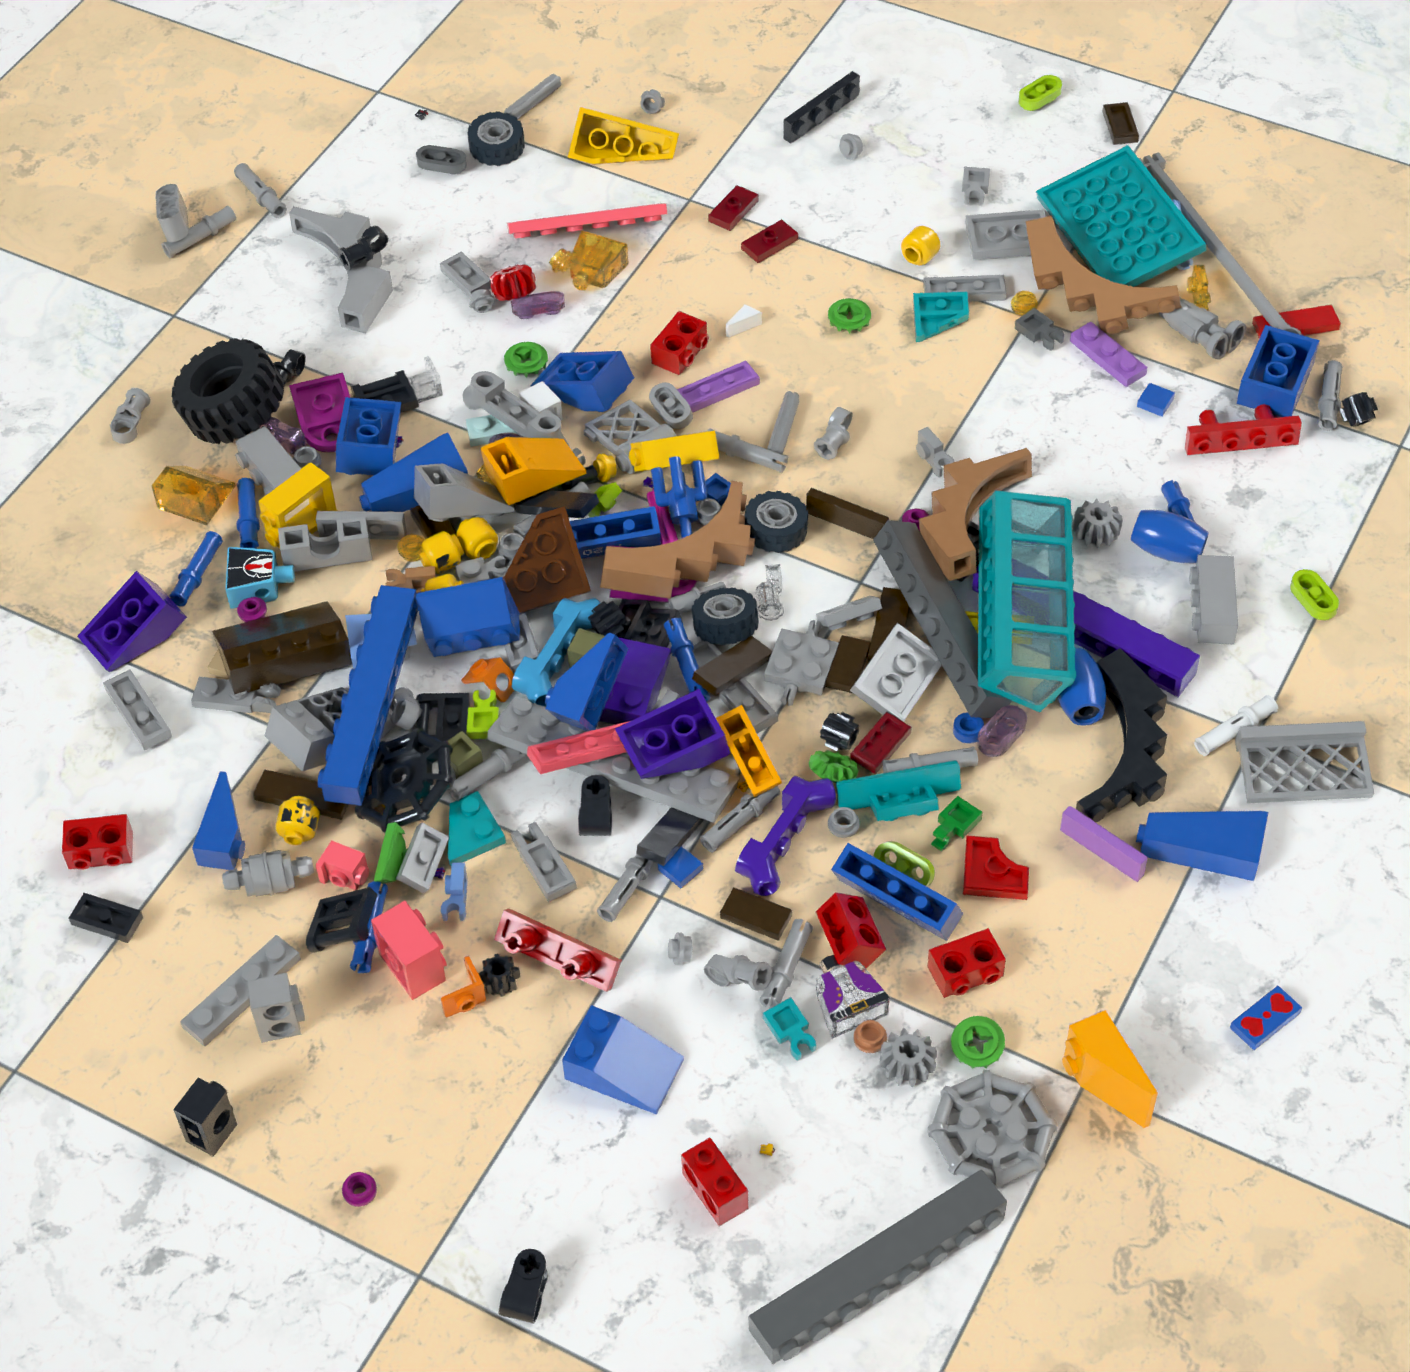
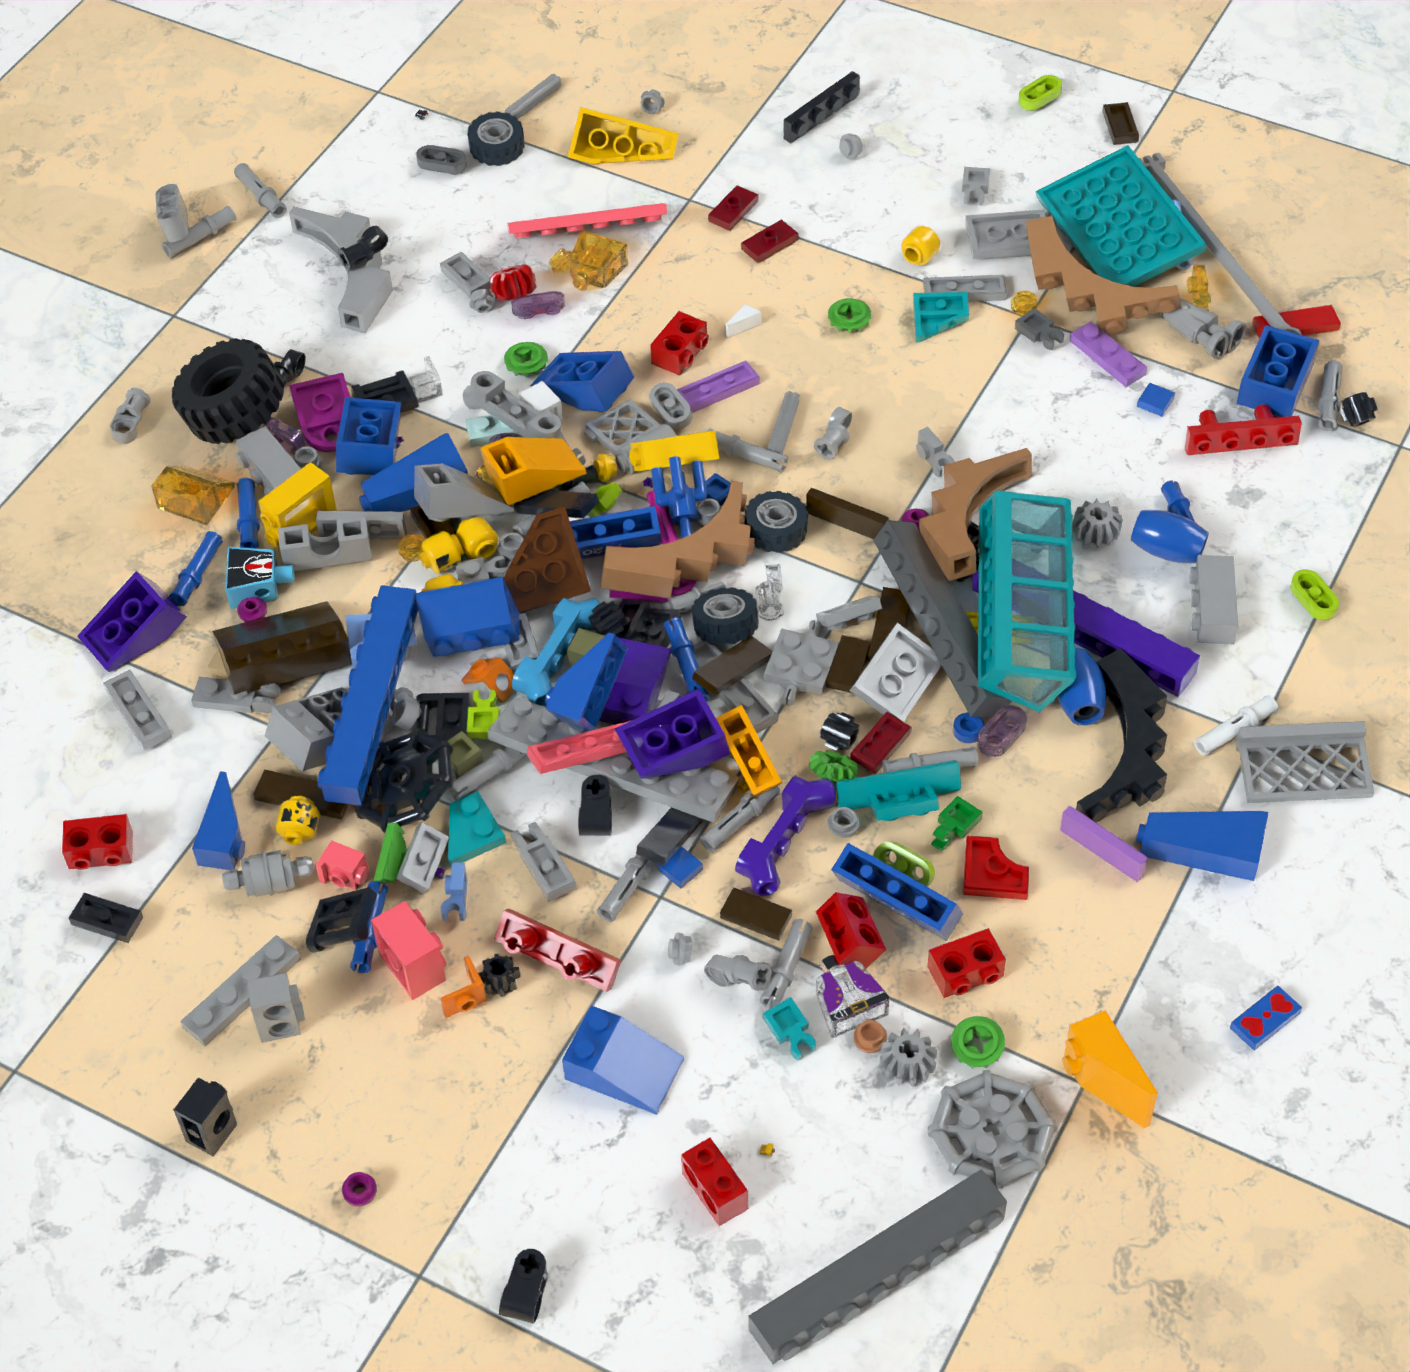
medium nougat plate [386,566,436,593] -> none

